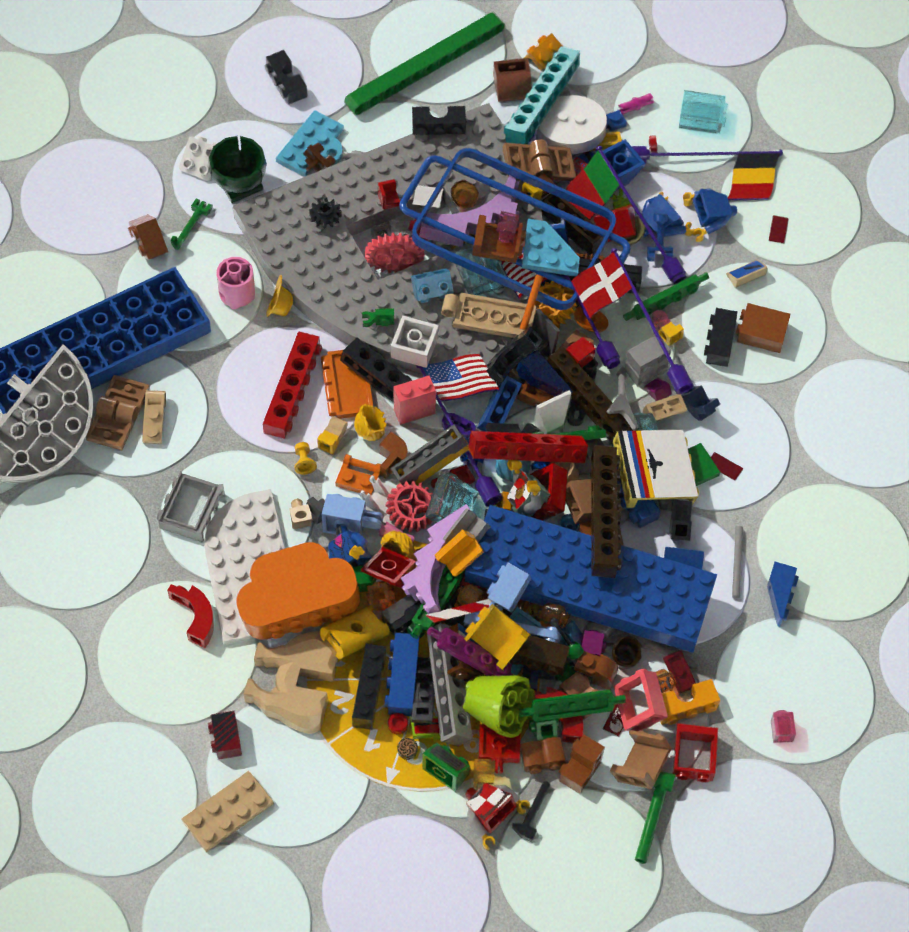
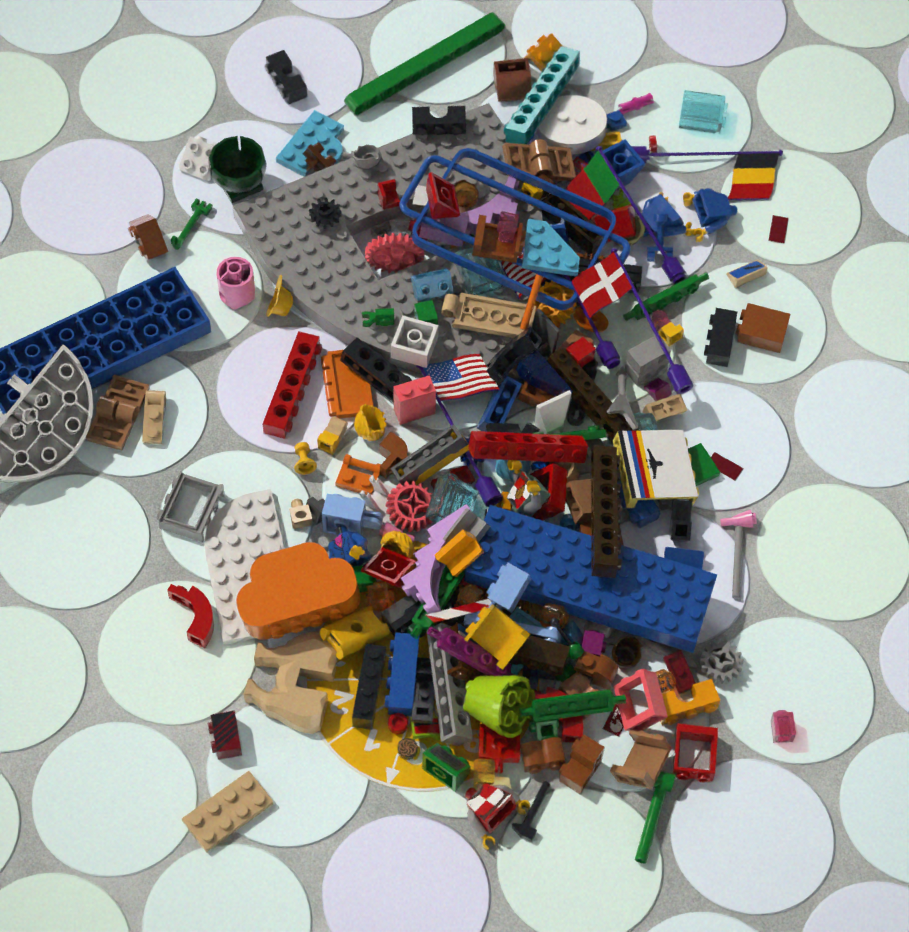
dark purple beam [442,413,476,440] -> none
dark blue brick [681,385,721,421] -> none
blue slope [767,561,799,627] -> none
none -> light grey hair [352,144,381,169]
none -> green brick [414,300,438,325]
none -> red slope [426,172,461,219]
none -> light grey gear [699,640,744,684]
none -> bright pink cone [720,509,757,528]

